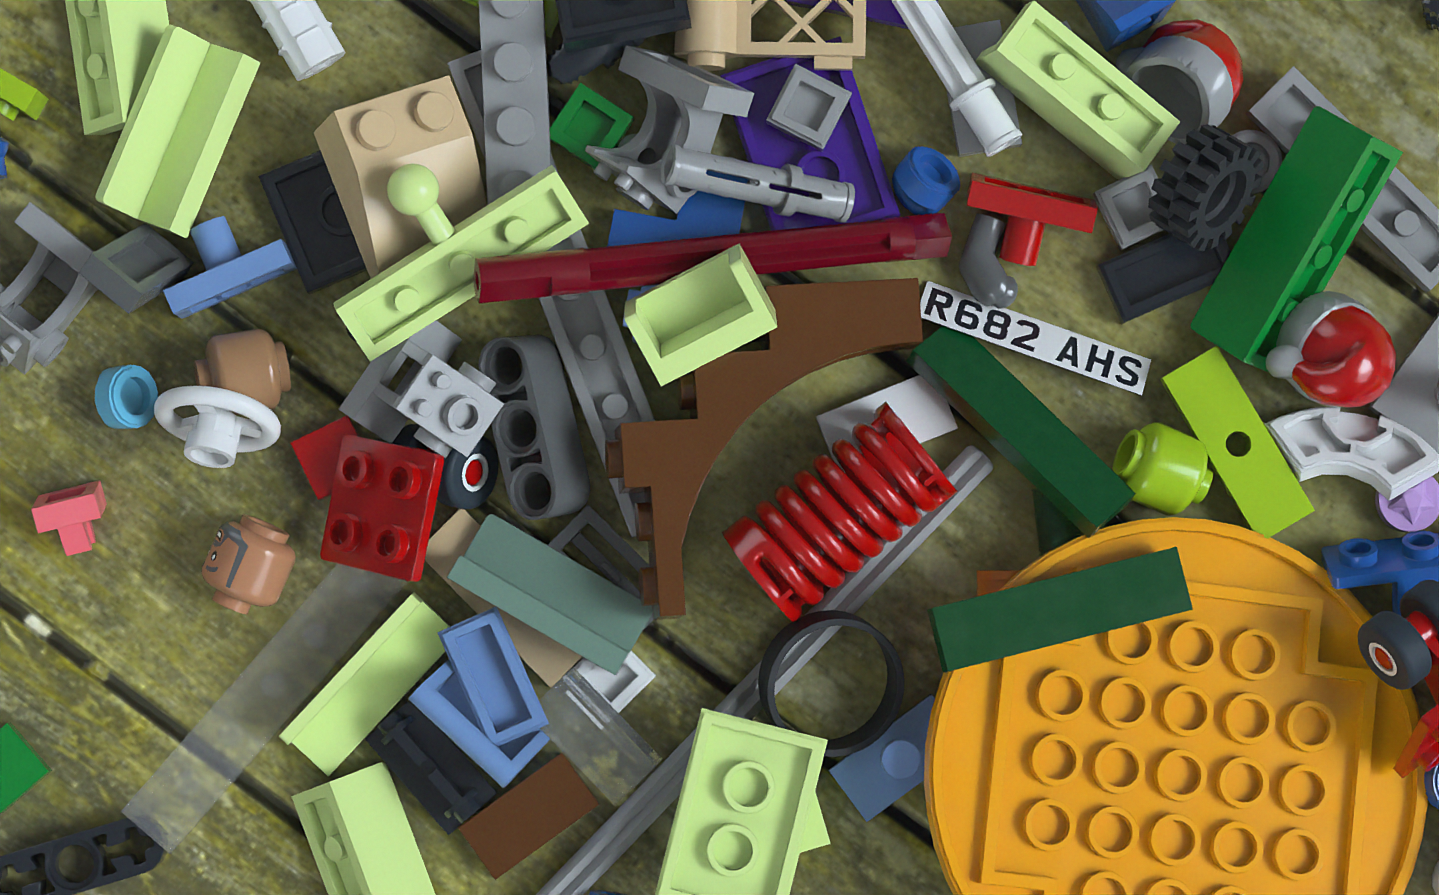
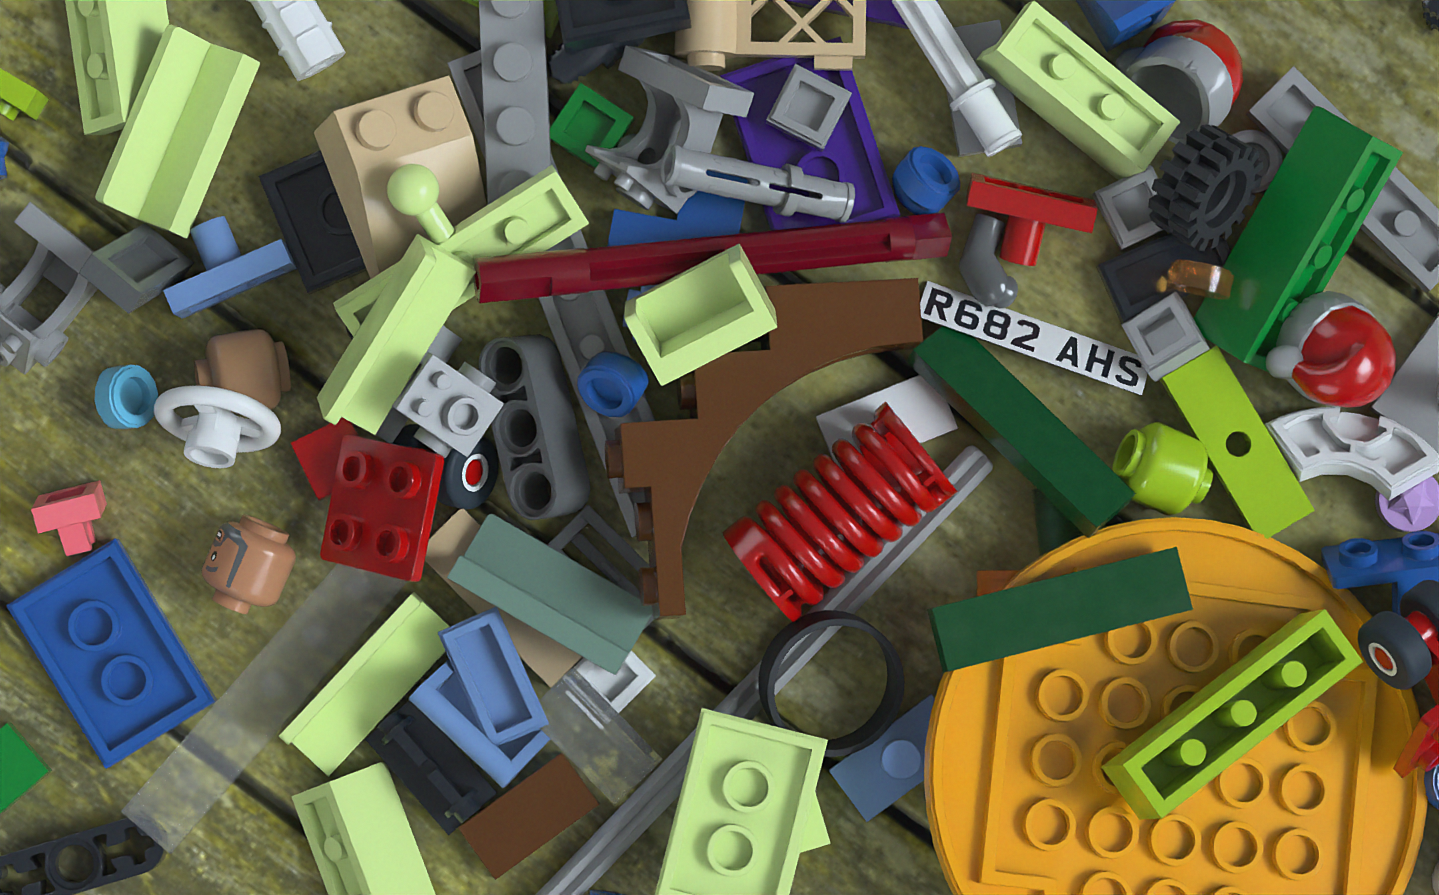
none -> blue tile [6,538,218,769]
none -> yellowish green panel [317,234,476,435]
none -> blue tile [577,351,649,417]
none -> lime brick [1101,609,1363,820]
none -> light grey tile [1122,292,1210,382]
none -> clear orange tile [1166,259,1234,299]

